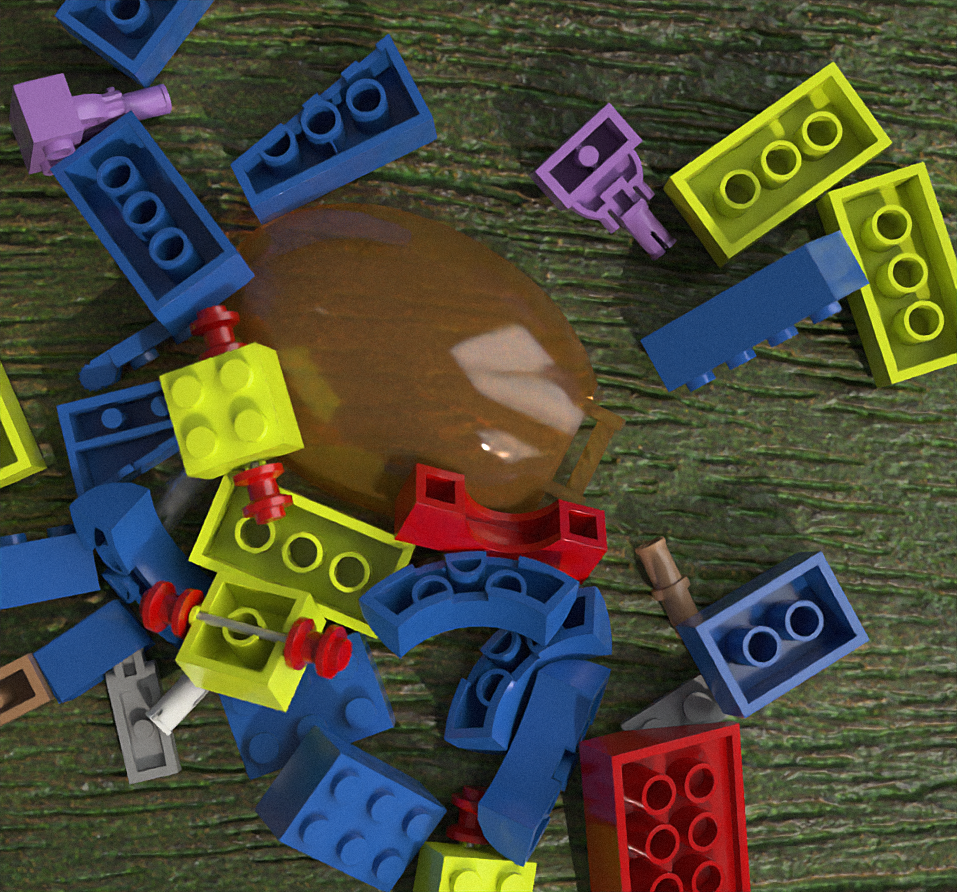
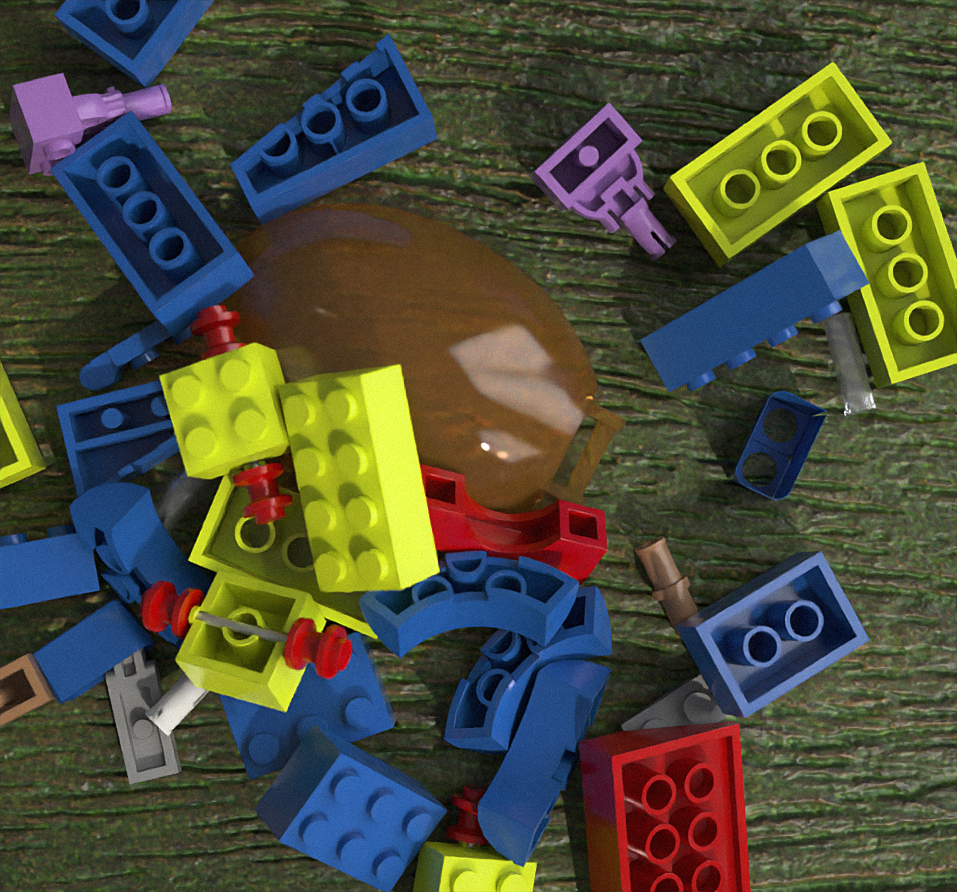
none -> neon yellow brick [278,364,440,592]
none -> blue piece [728,391,827,500]
none -> clear pin [821,312,877,416]

